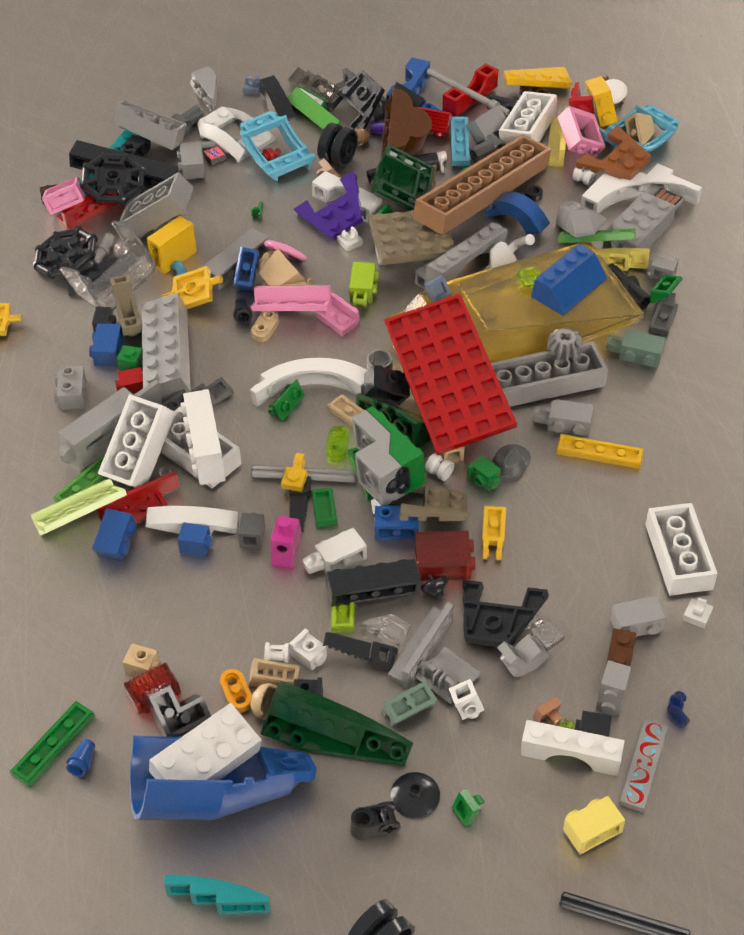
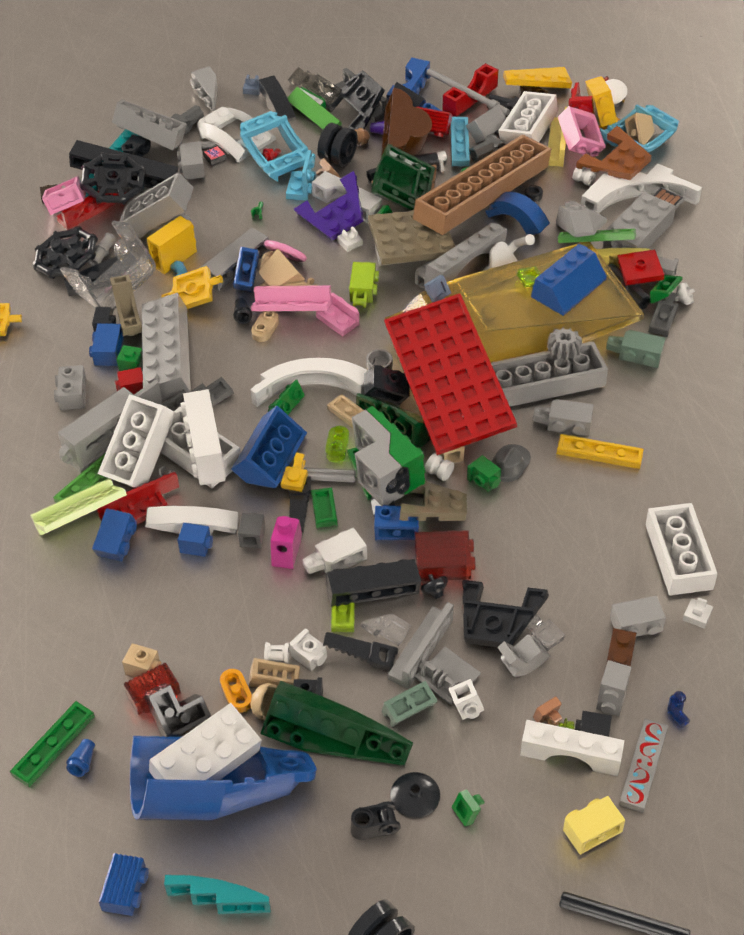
yellow hinge [482,506,506,560] -> none
none -> blue brick [99,853,149,916]
none -> blue slope [231,406,307,488]
none -> medium azure bracket [286,150,316,201]
none -> red plate [617,249,664,286]
none -> white piece [675,282,695,305]

